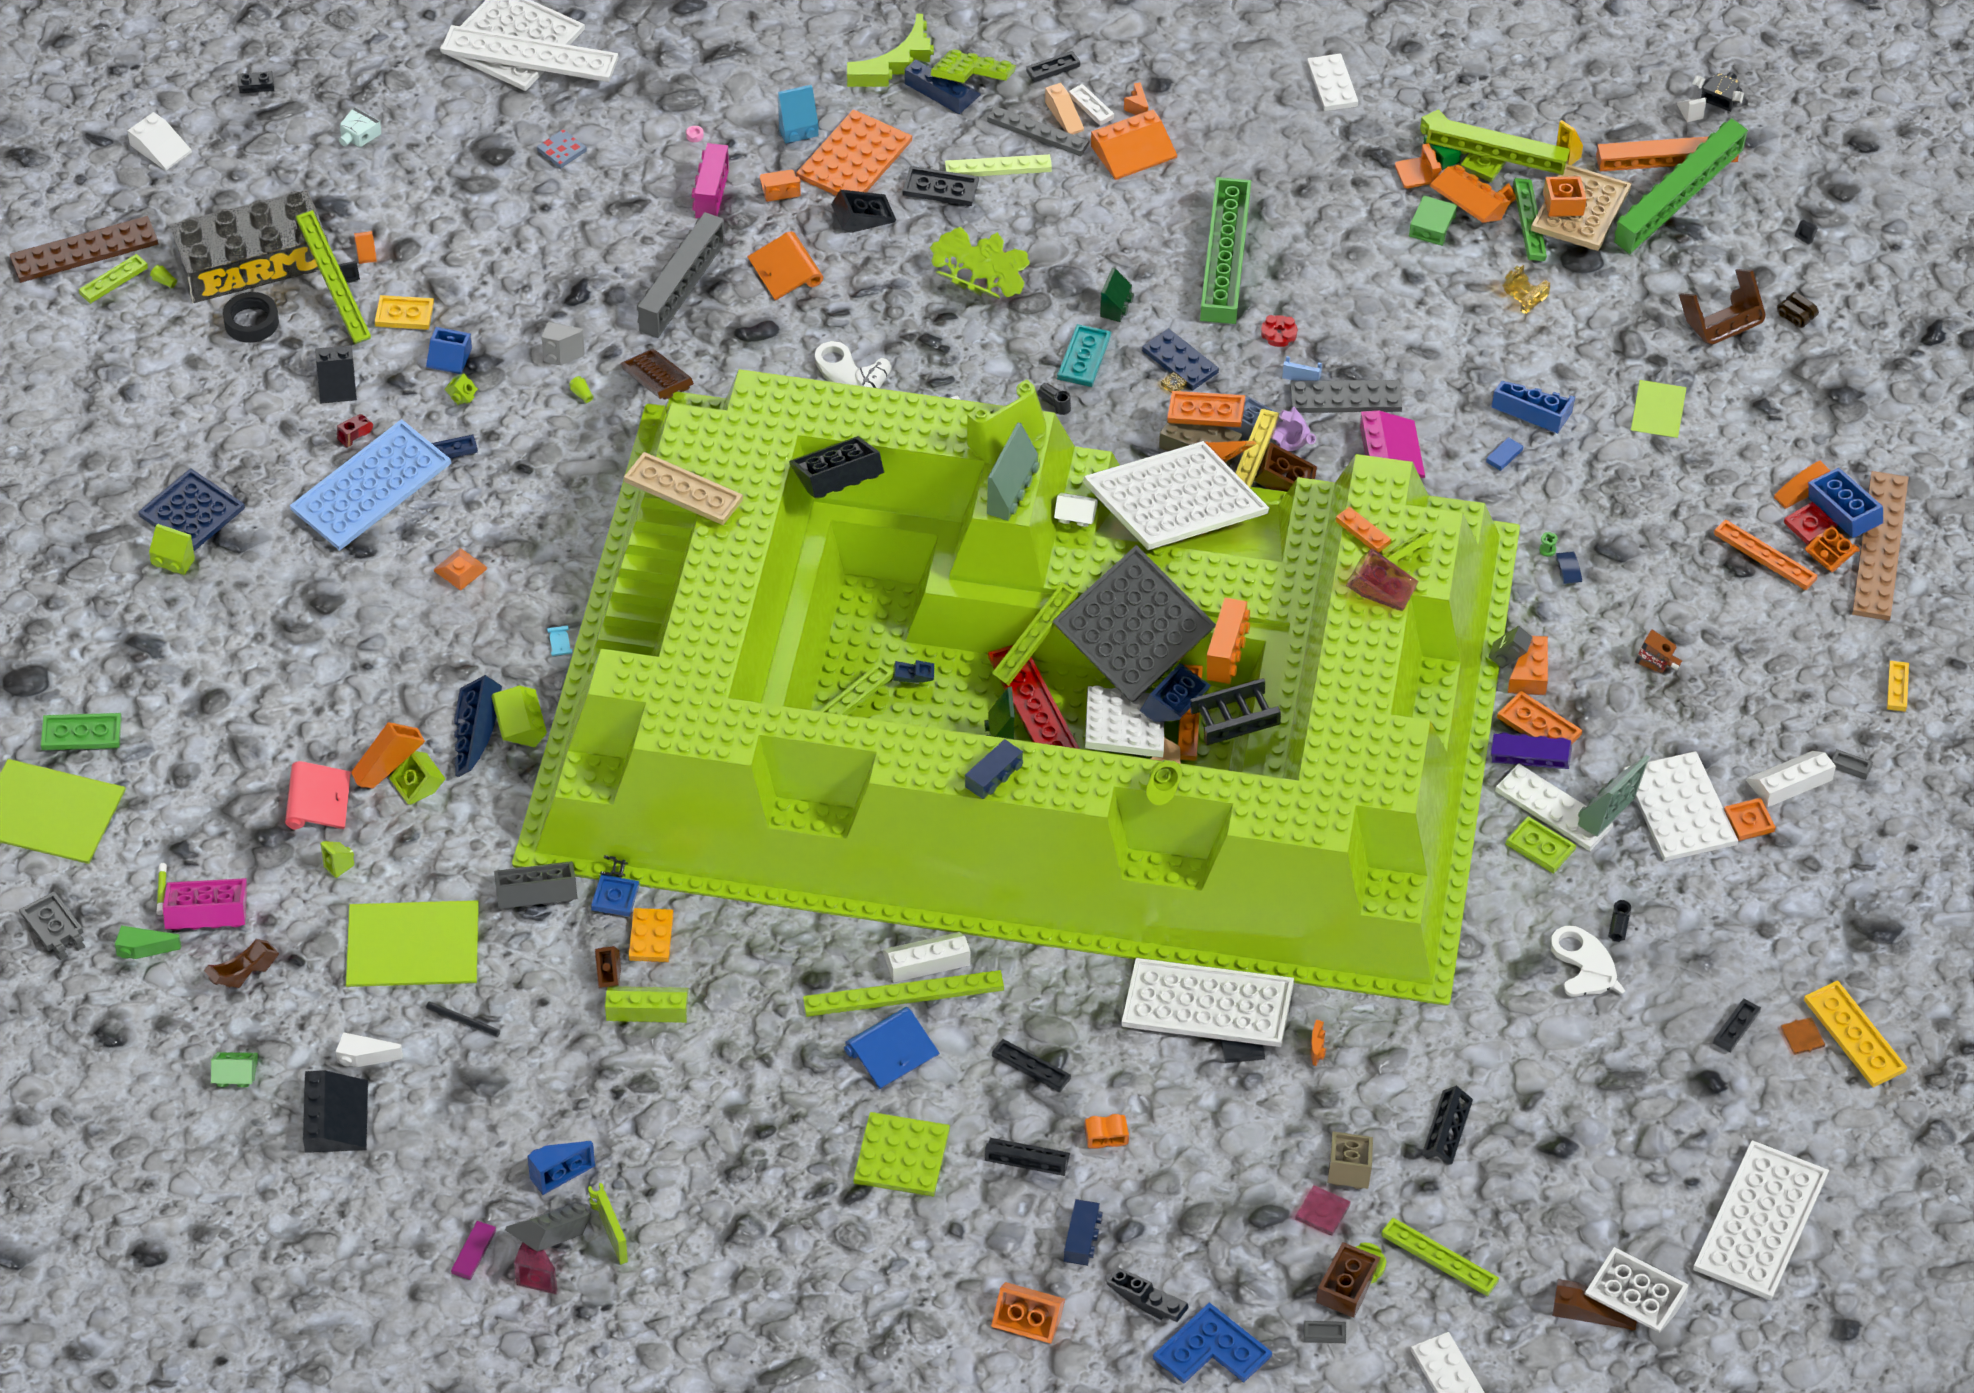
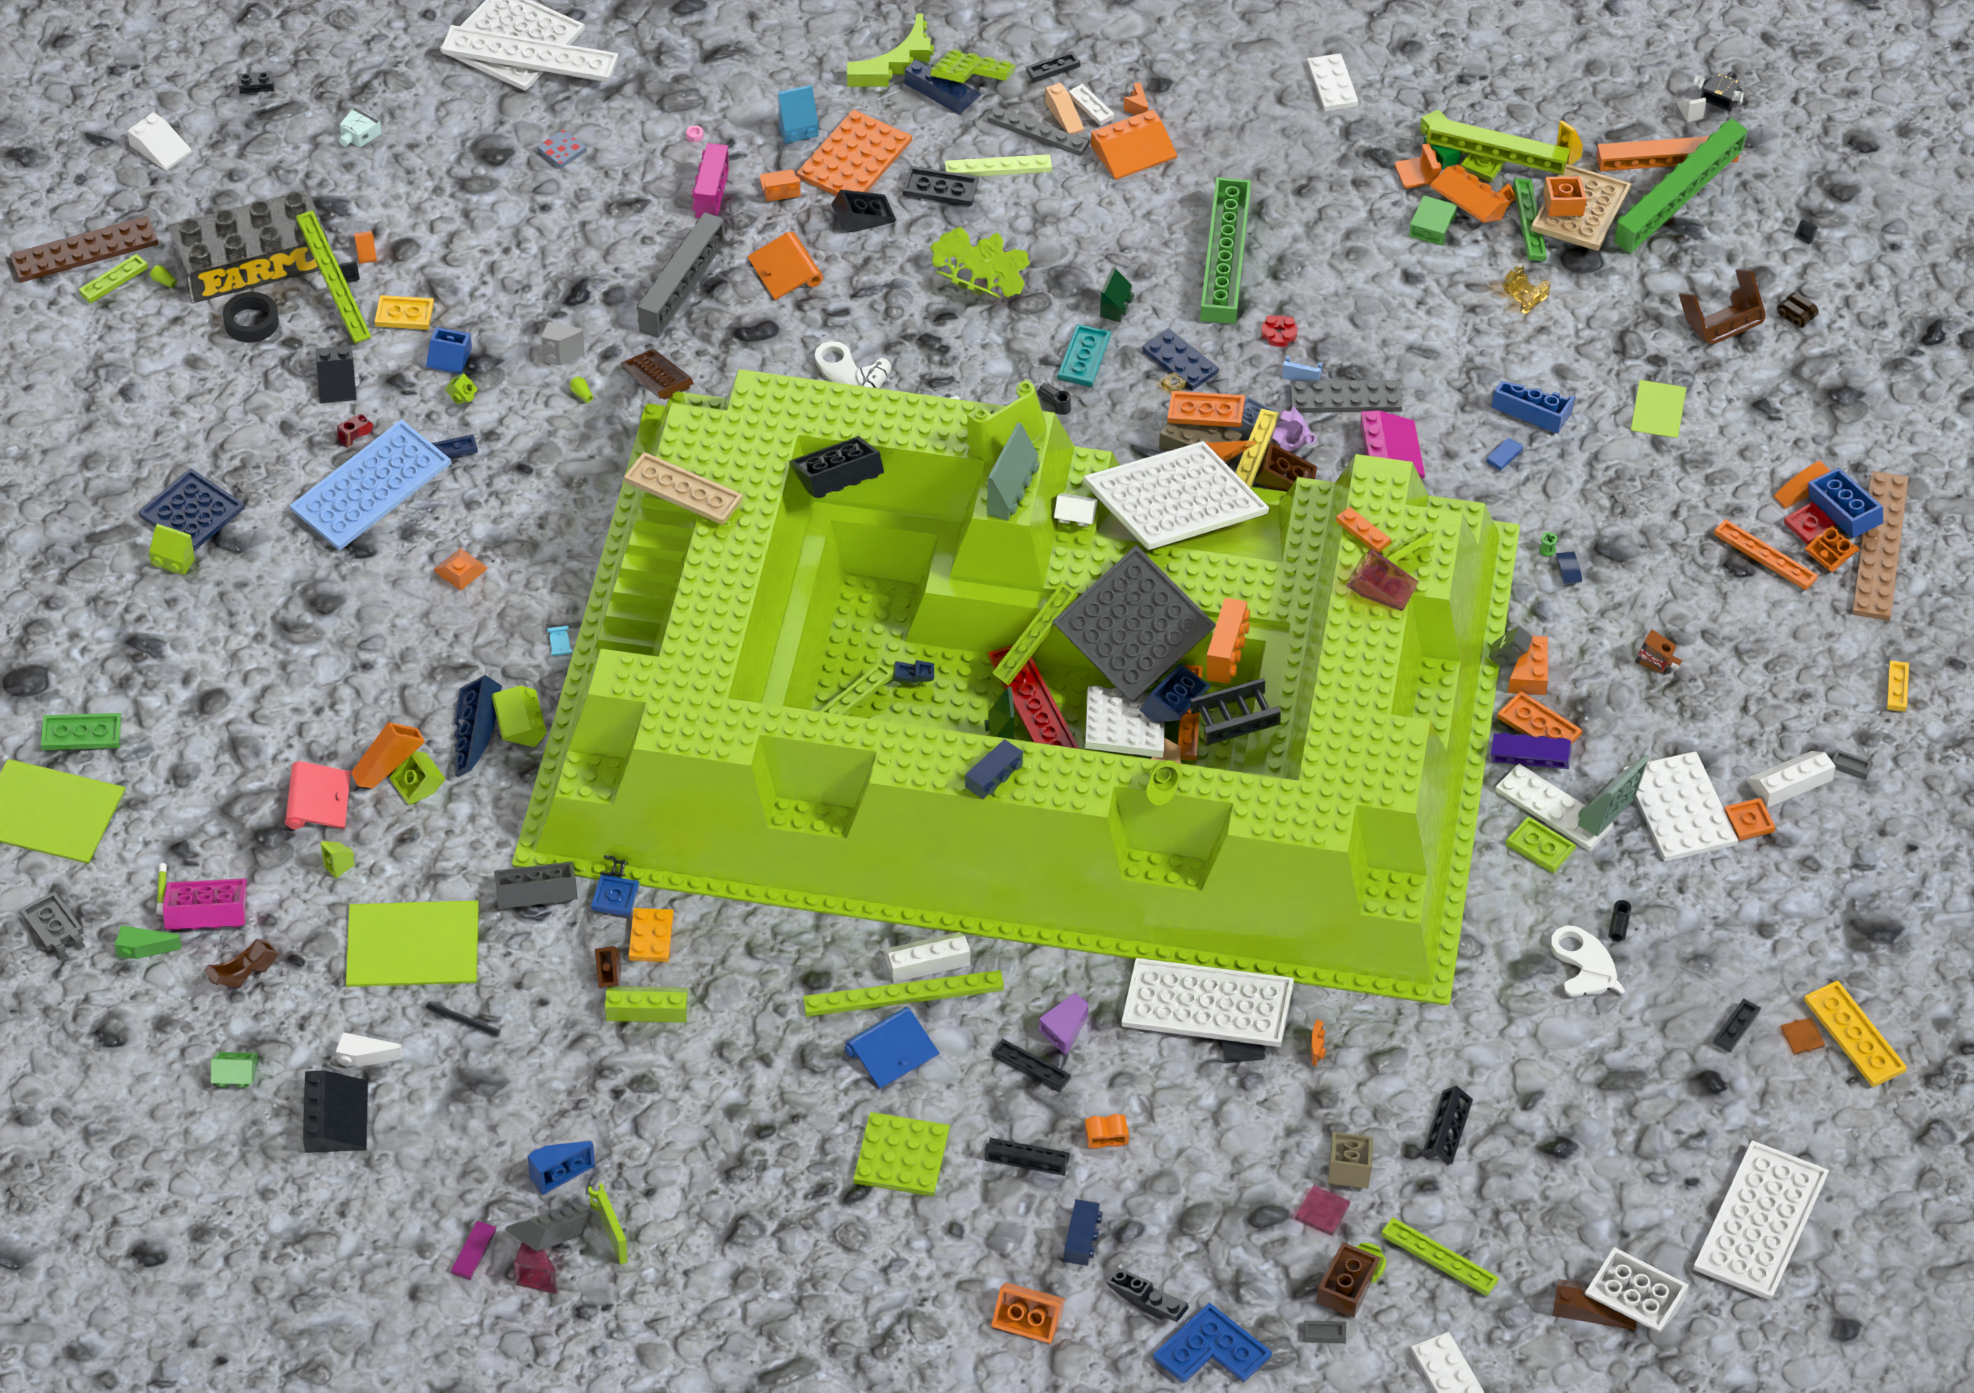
none -> medium lavender slope [1038,993,1089,1055]

